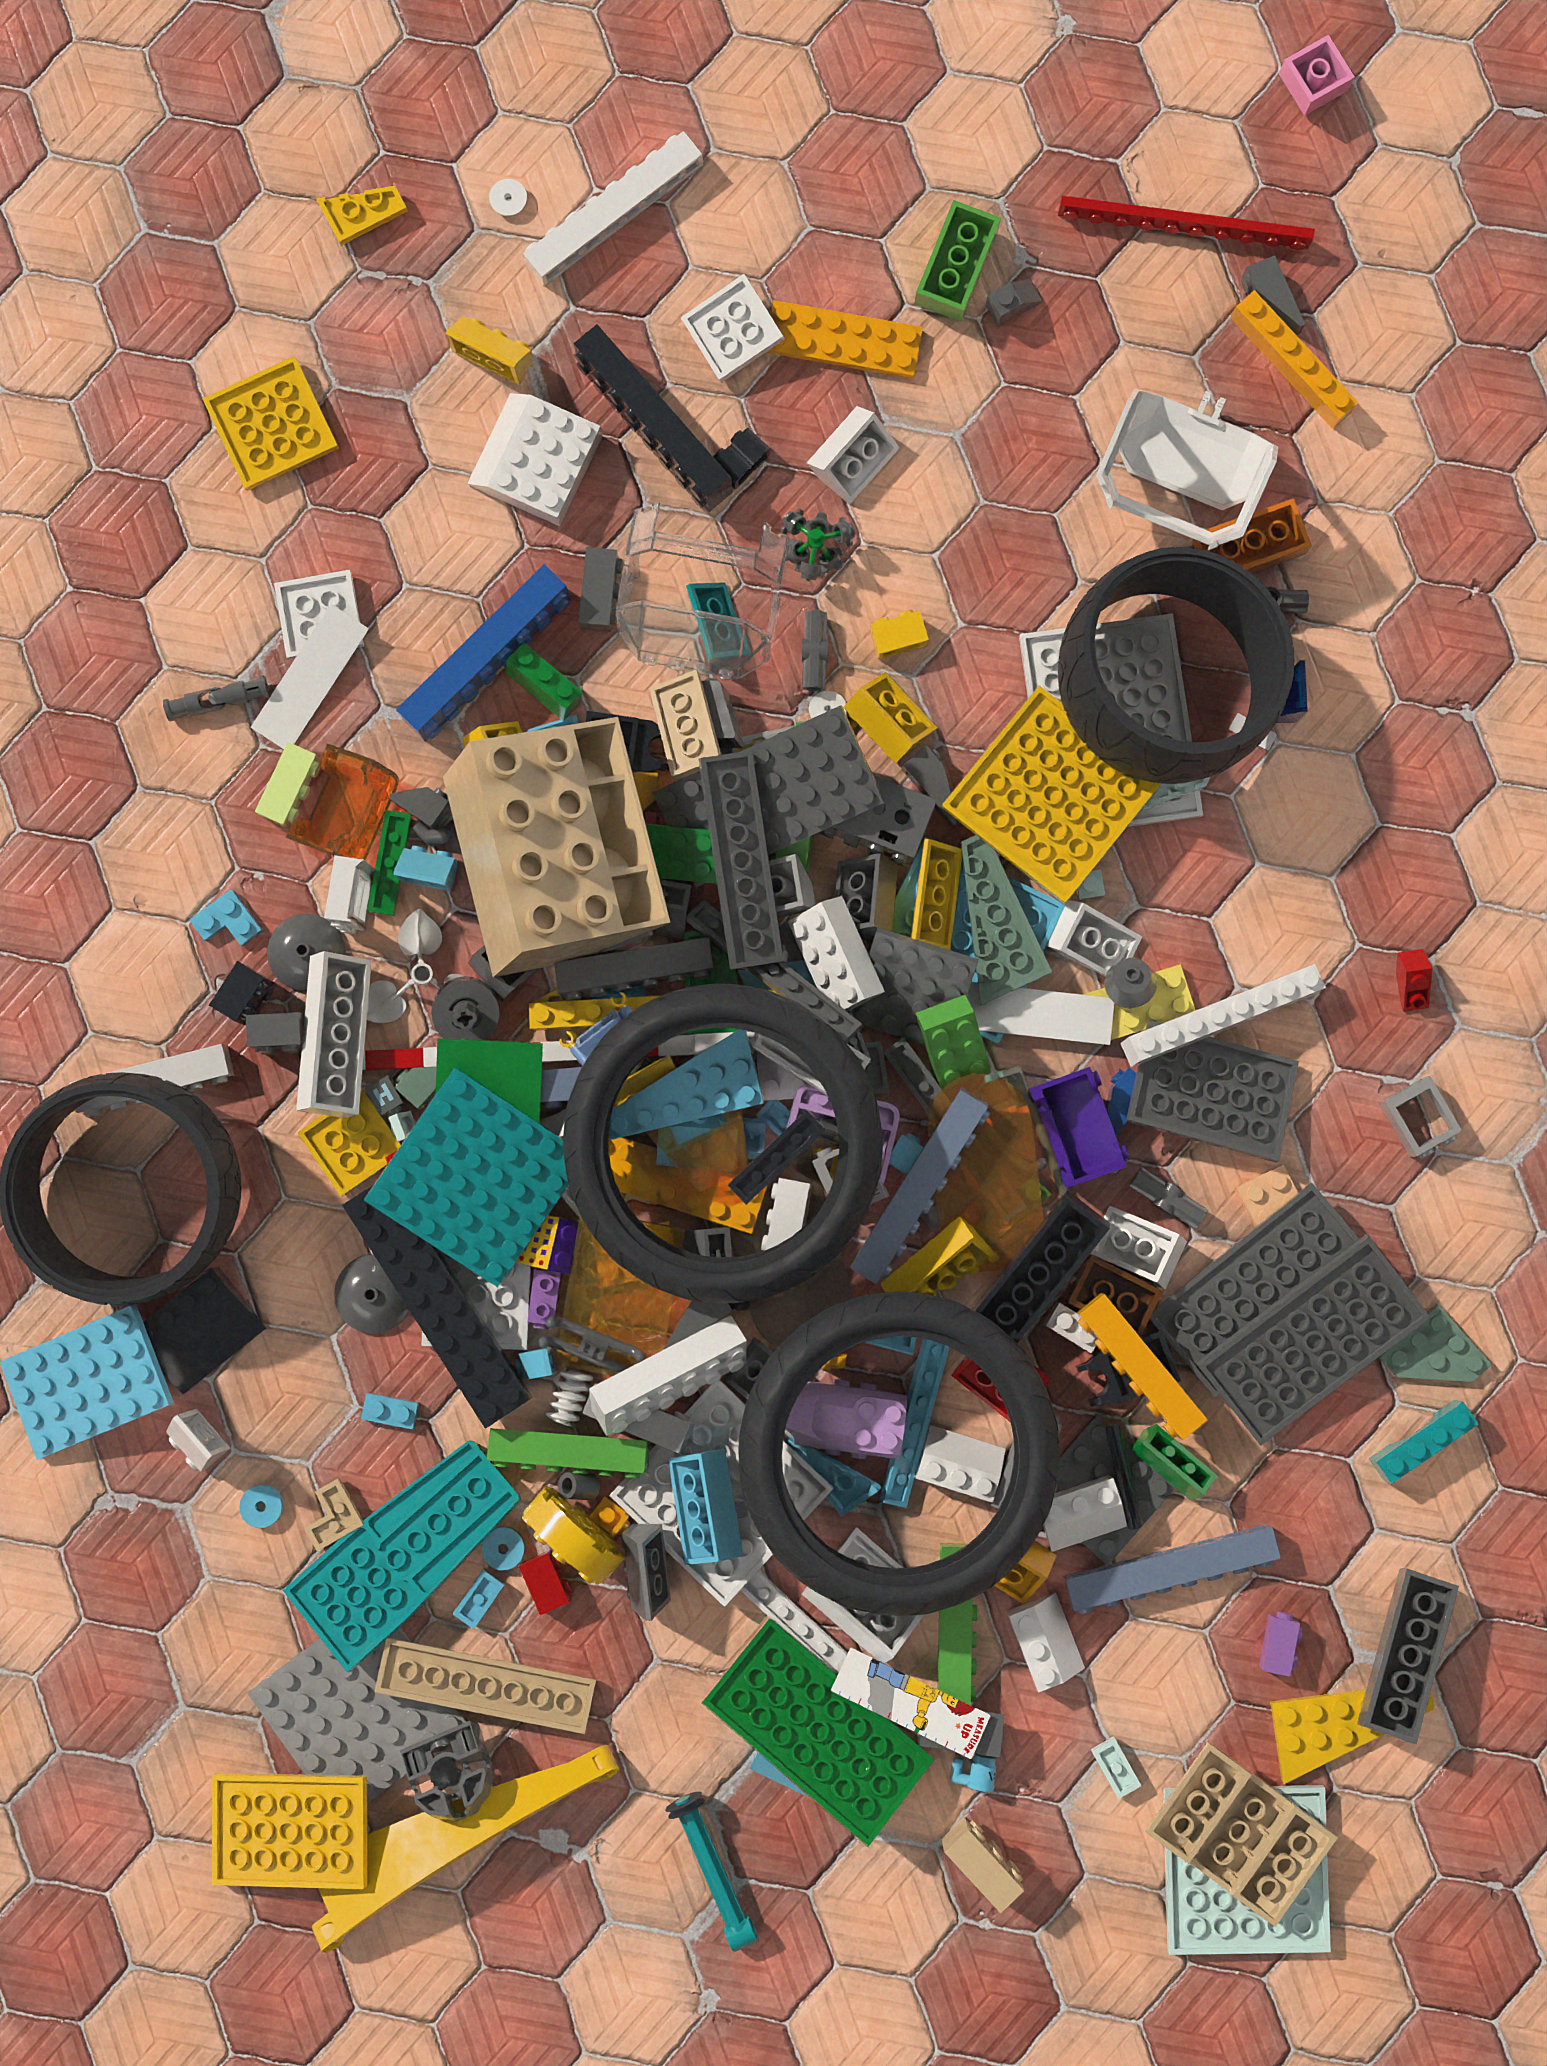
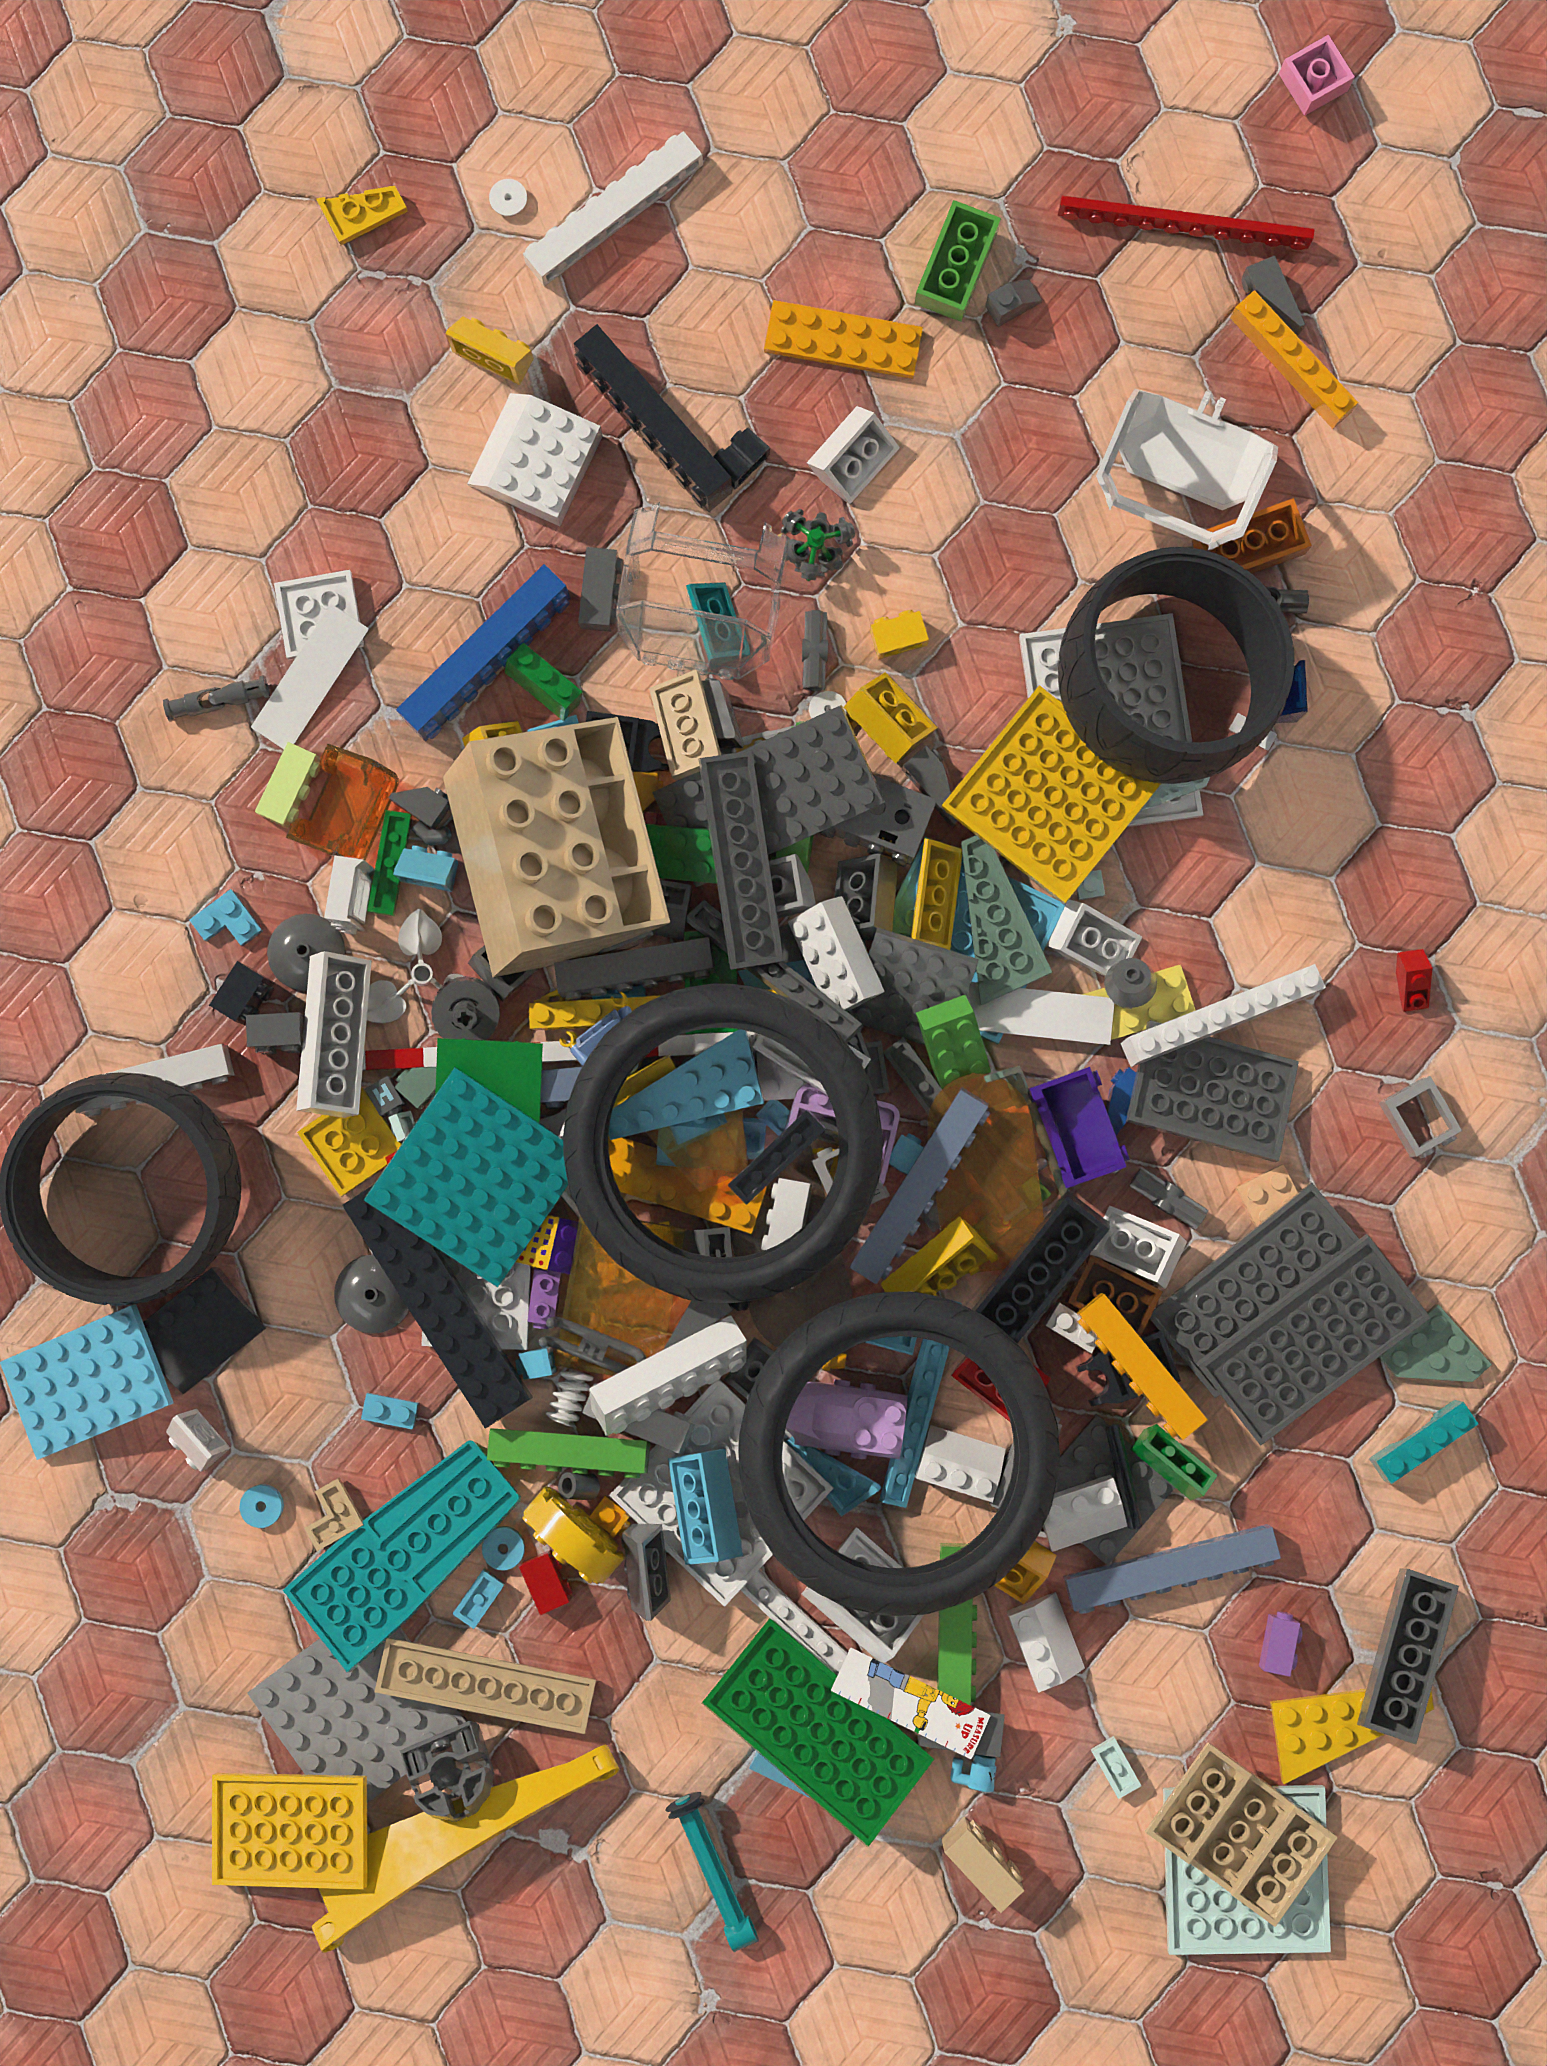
yellow plate [202,356,339,491] -> none
white plate [681,274,785,383] -> none

